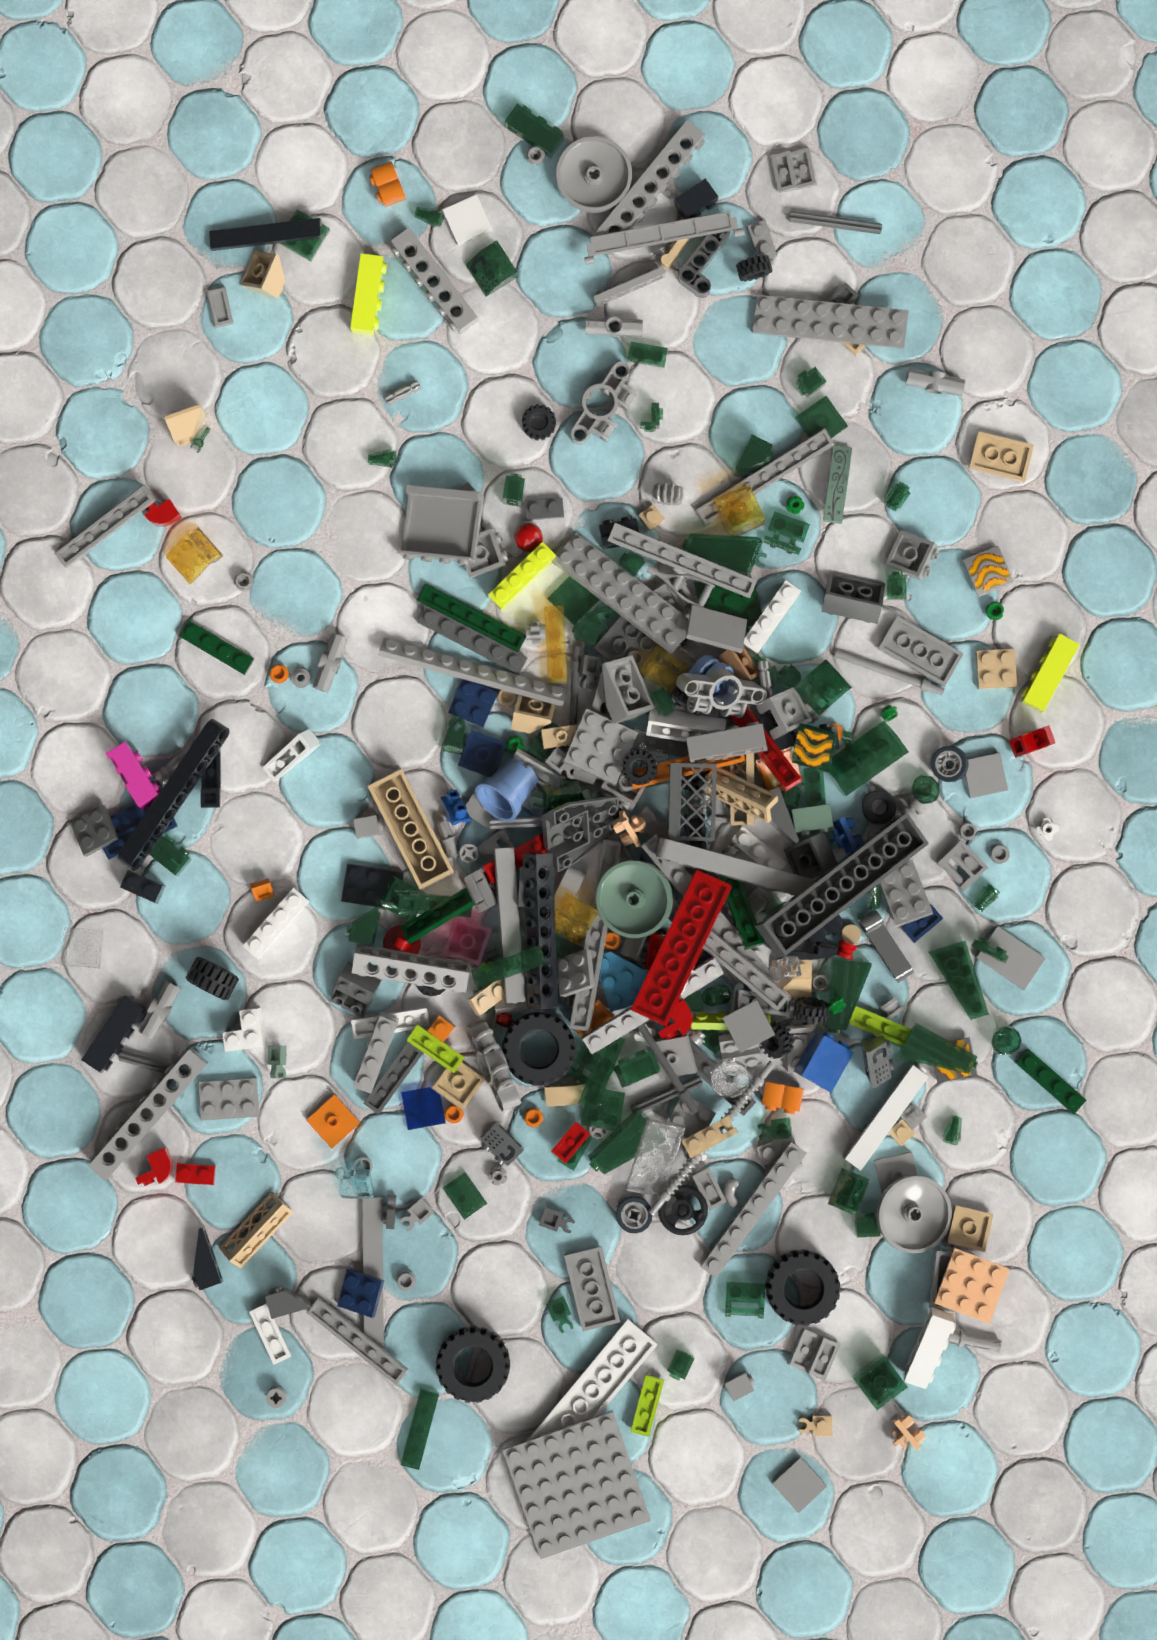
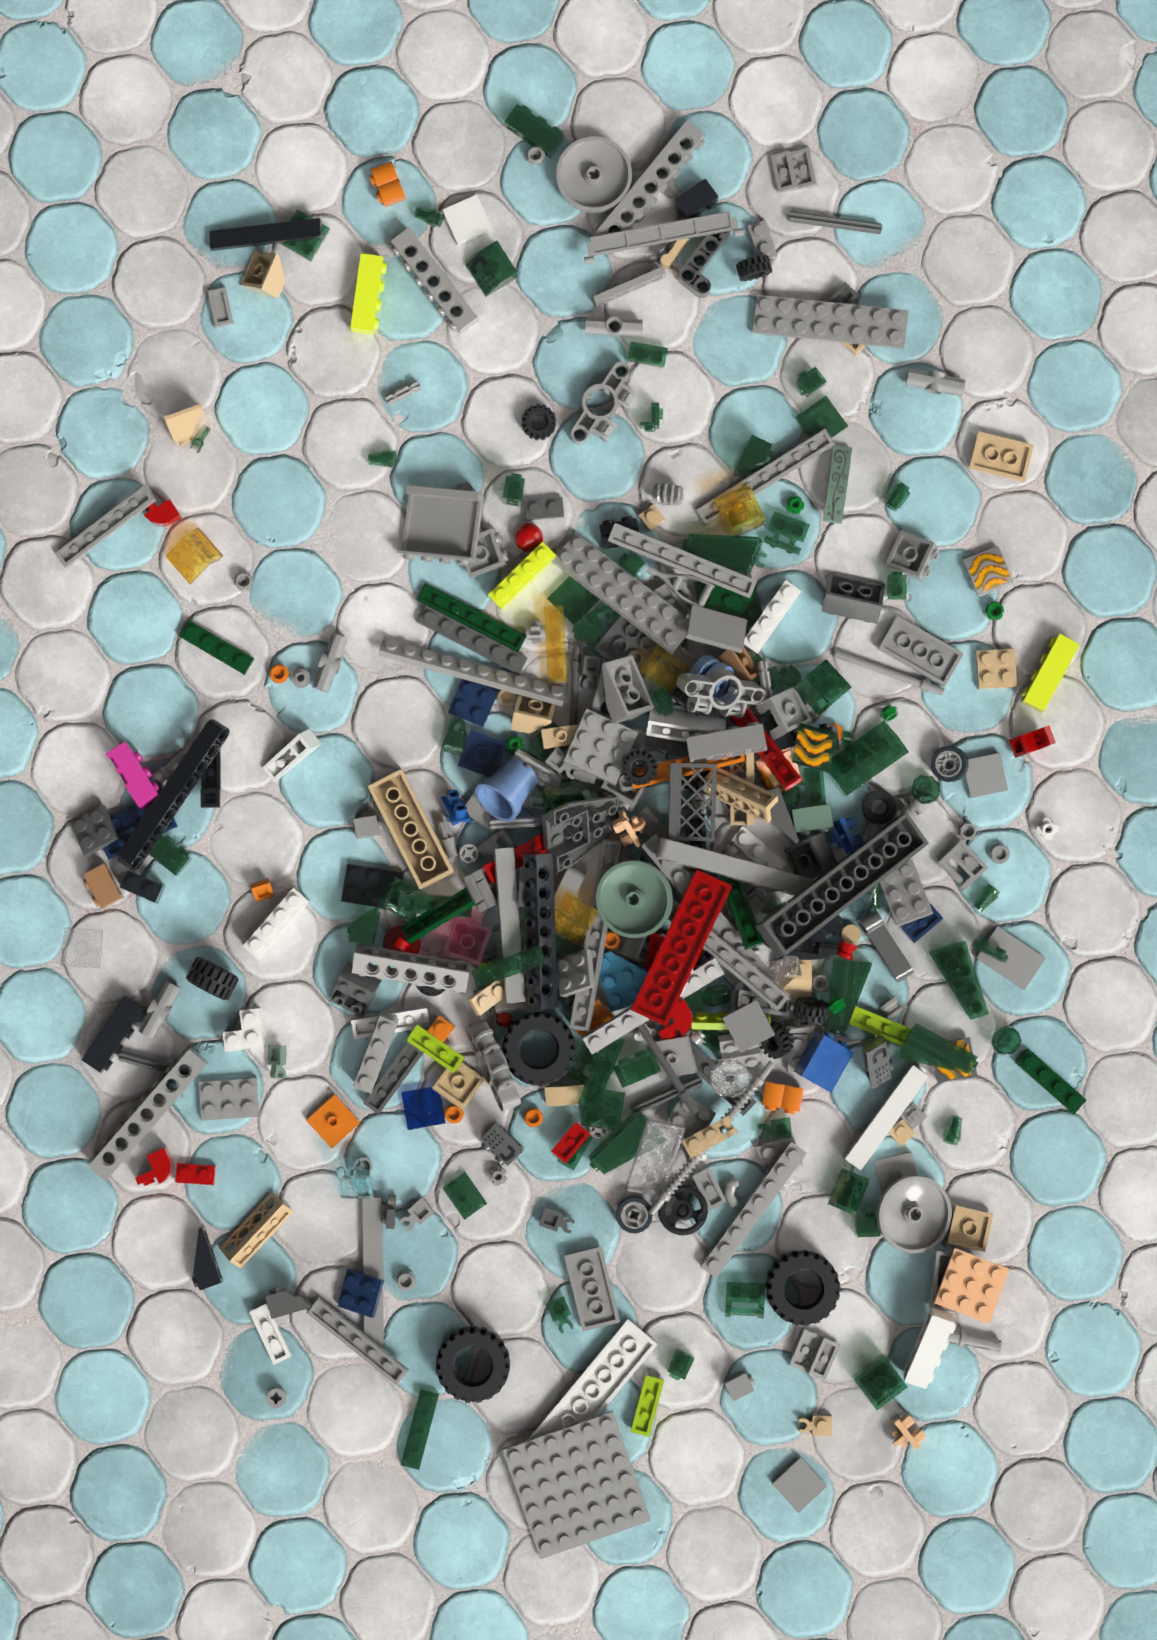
none -> medium nougat brick [83,864,124,909]

